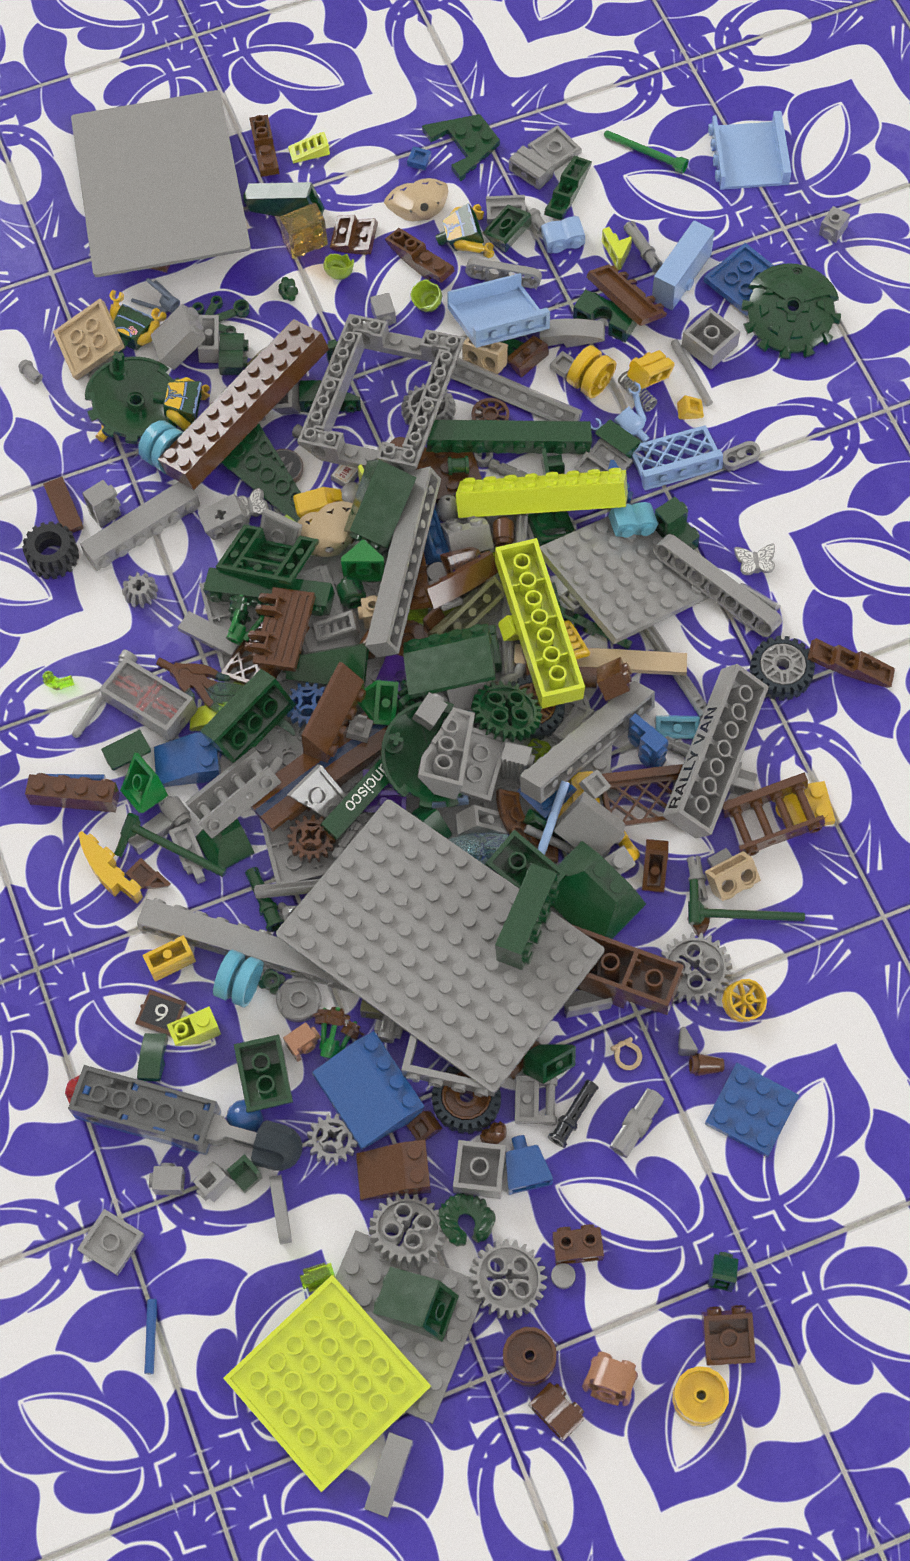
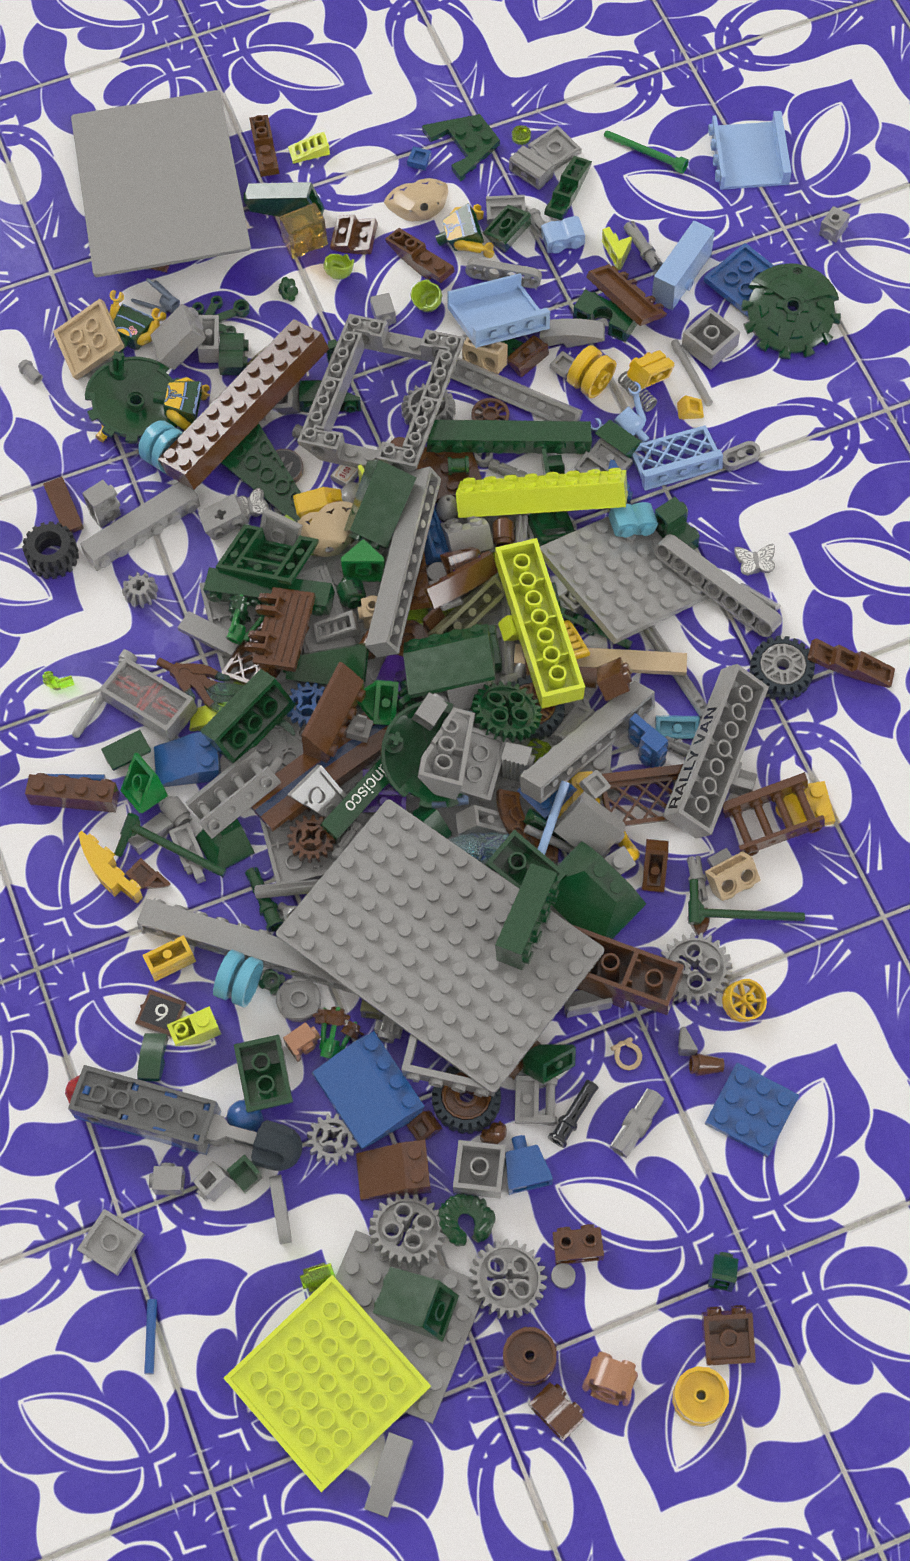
none -> clear neon green tile [512,125,531,145]

